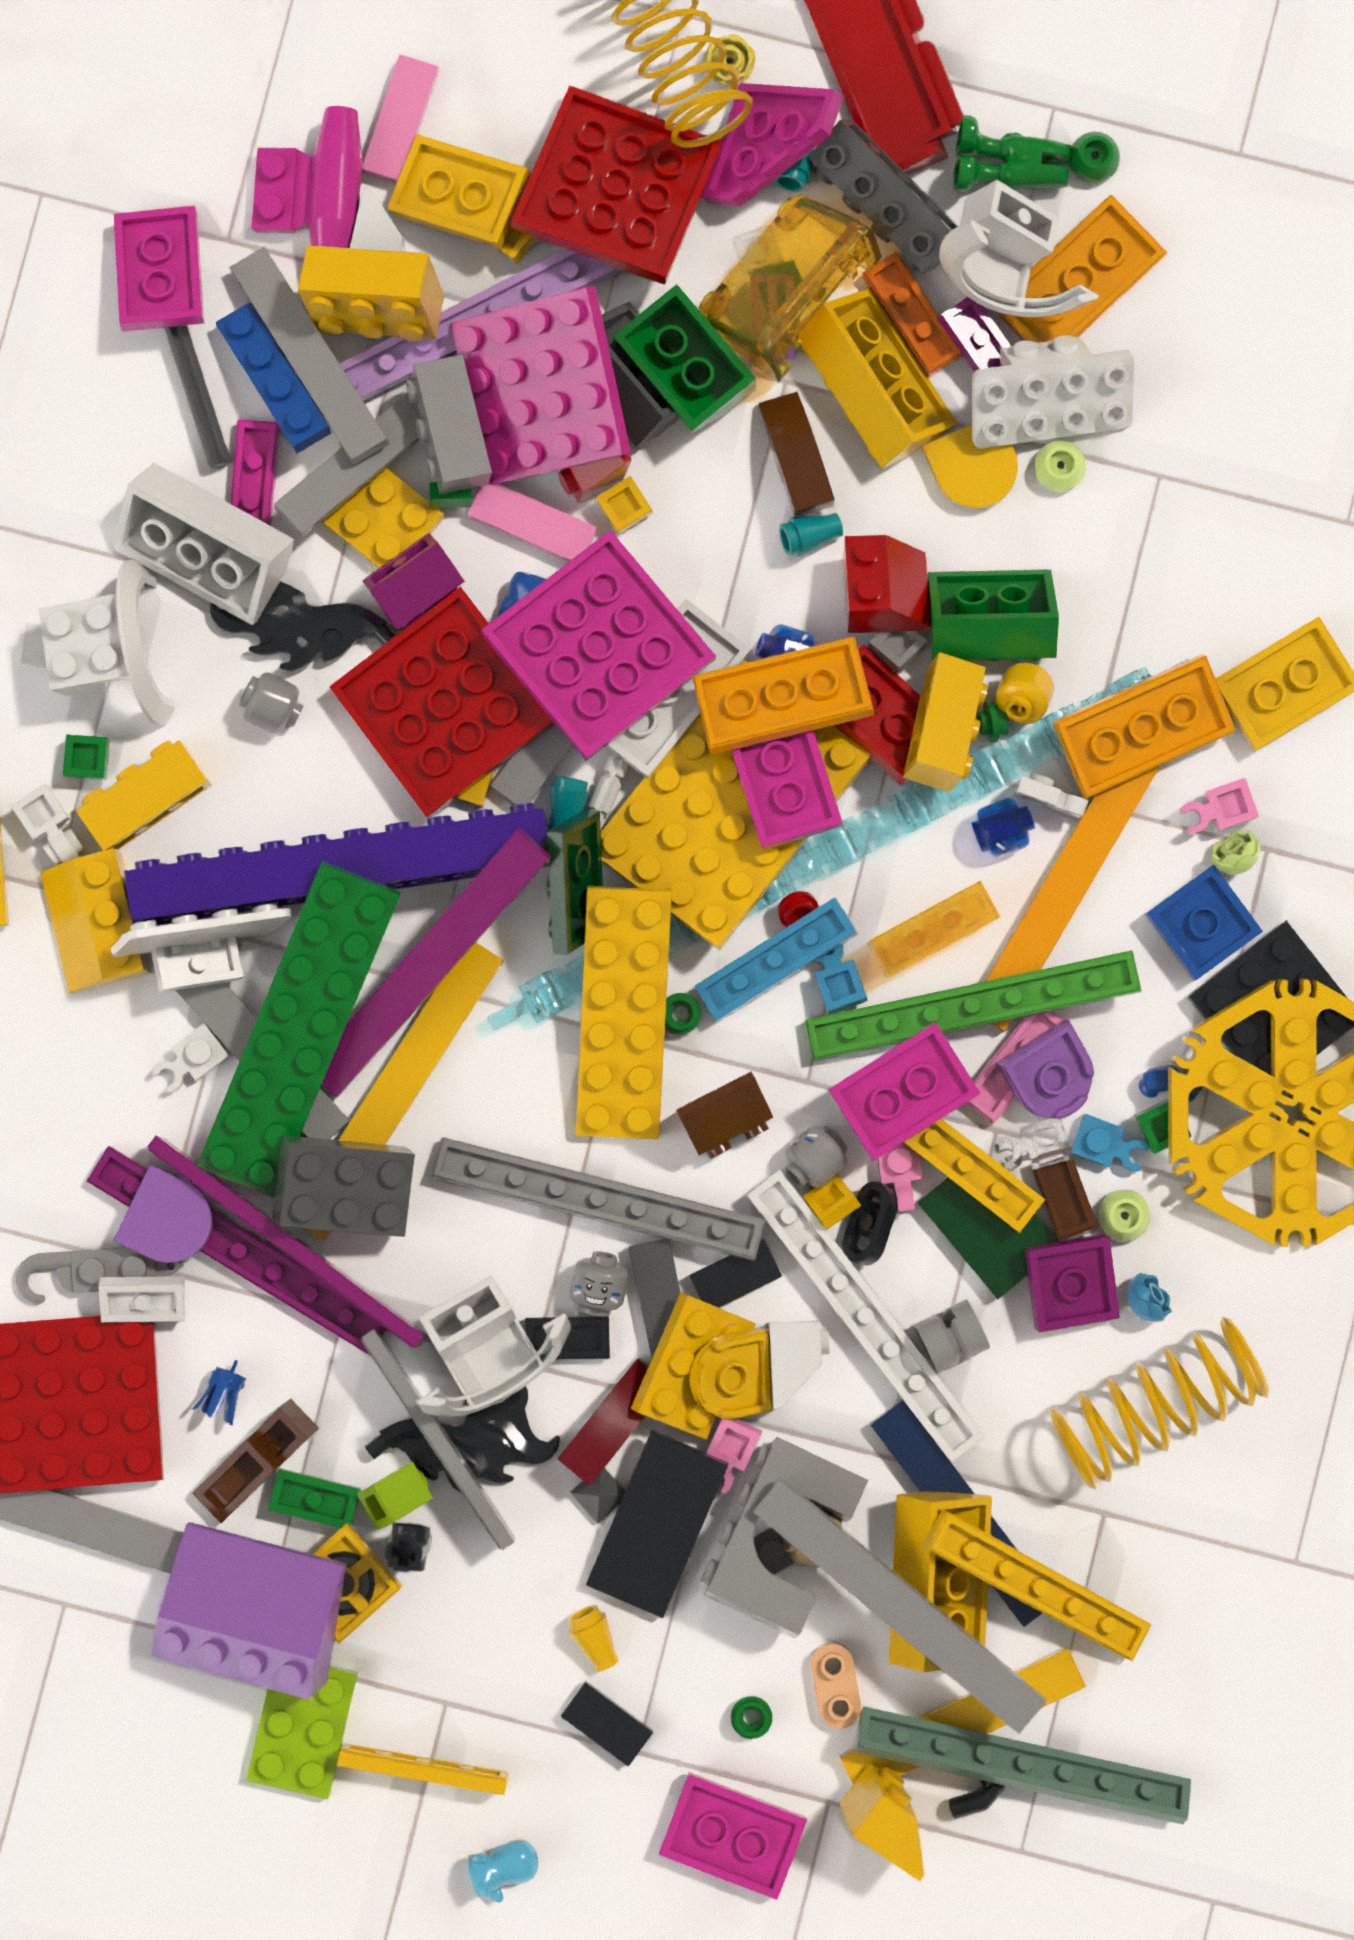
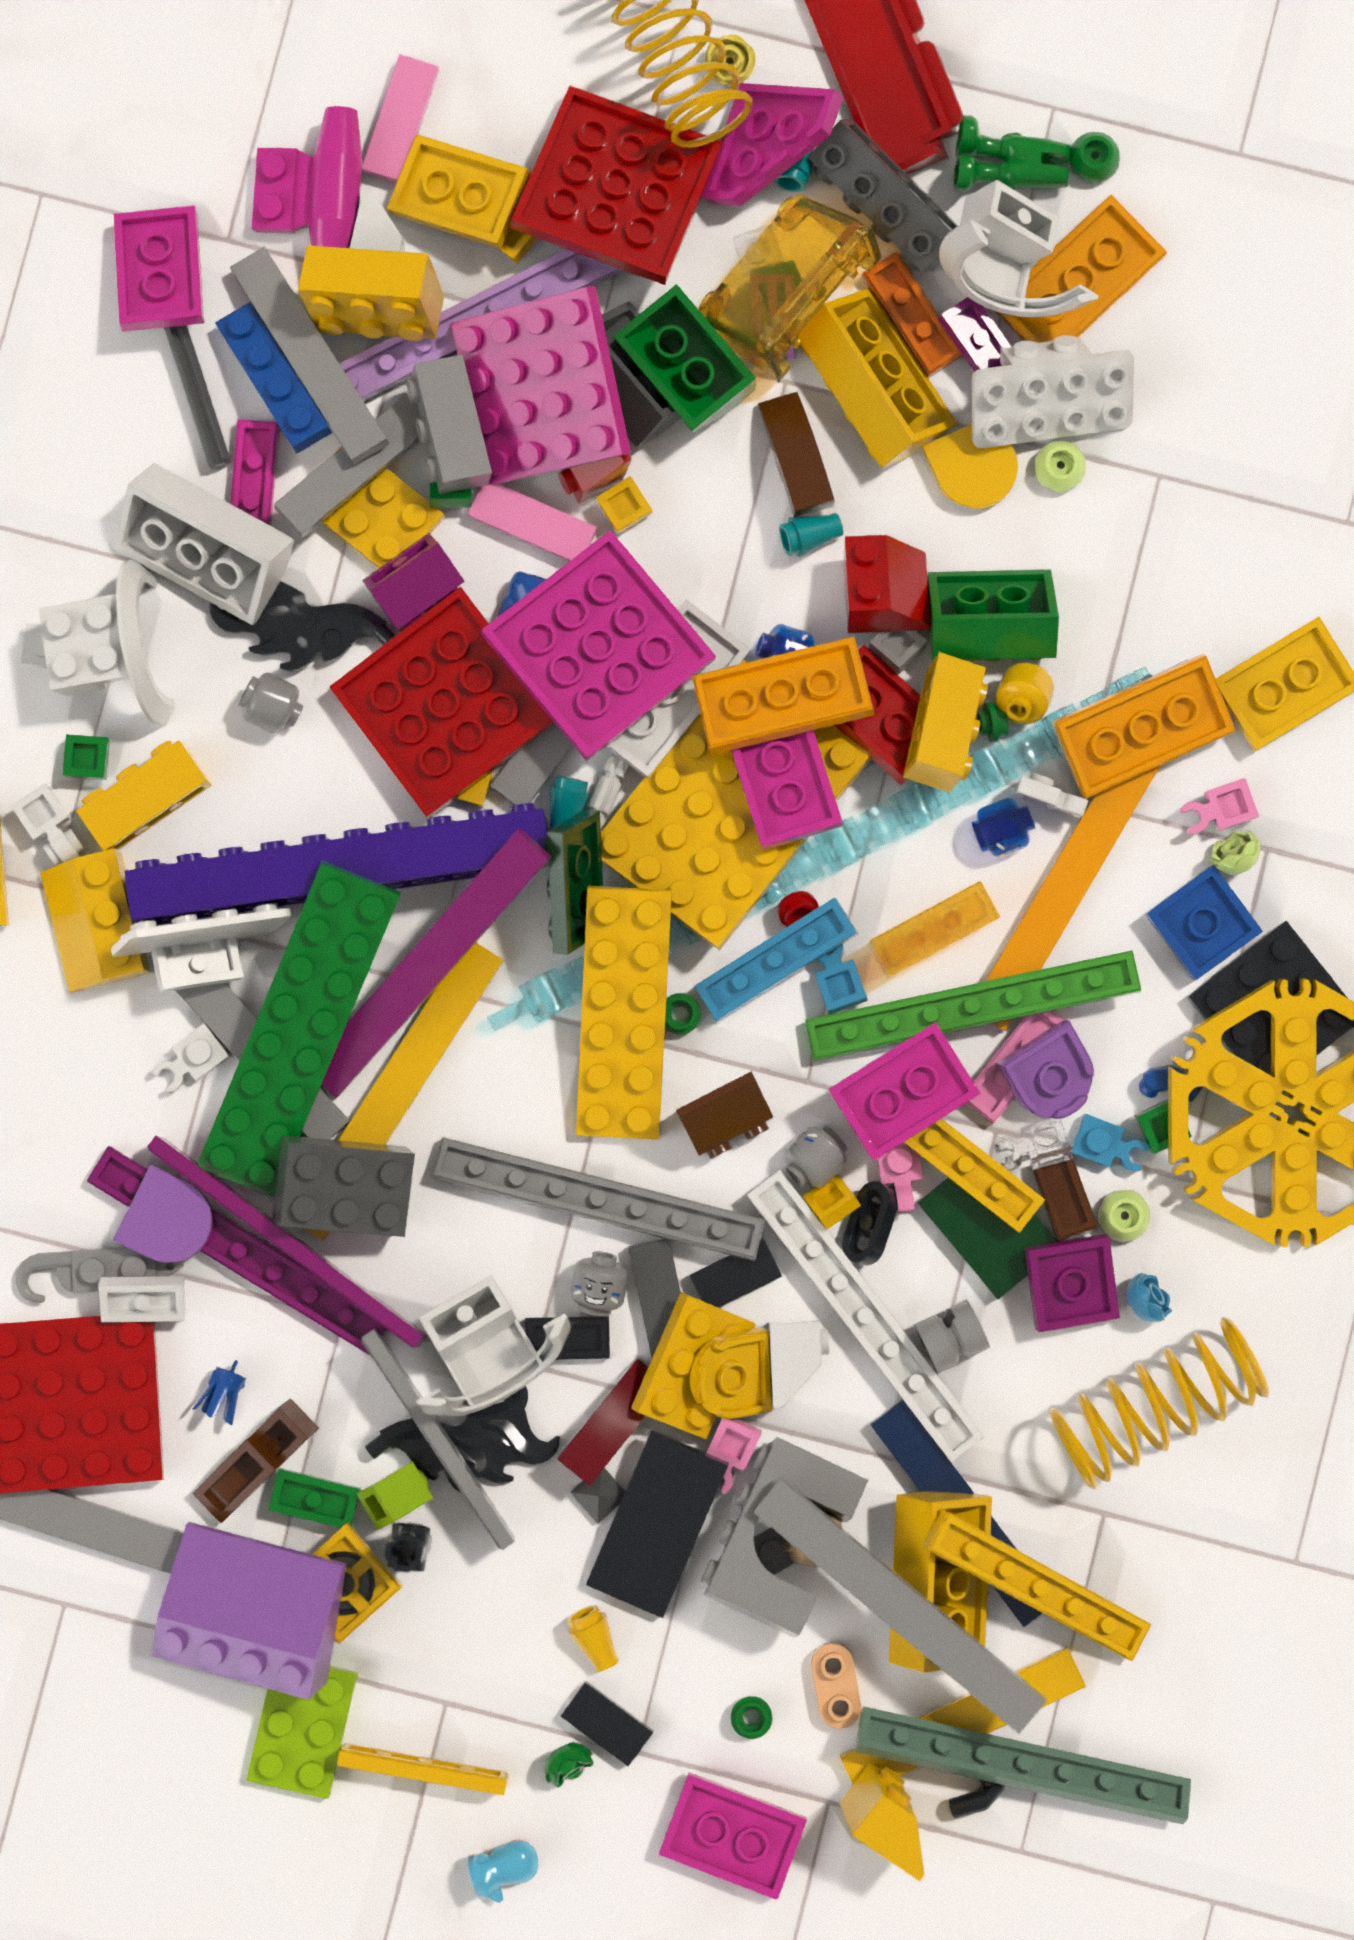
none -> green plate [544,1742,594,1787]

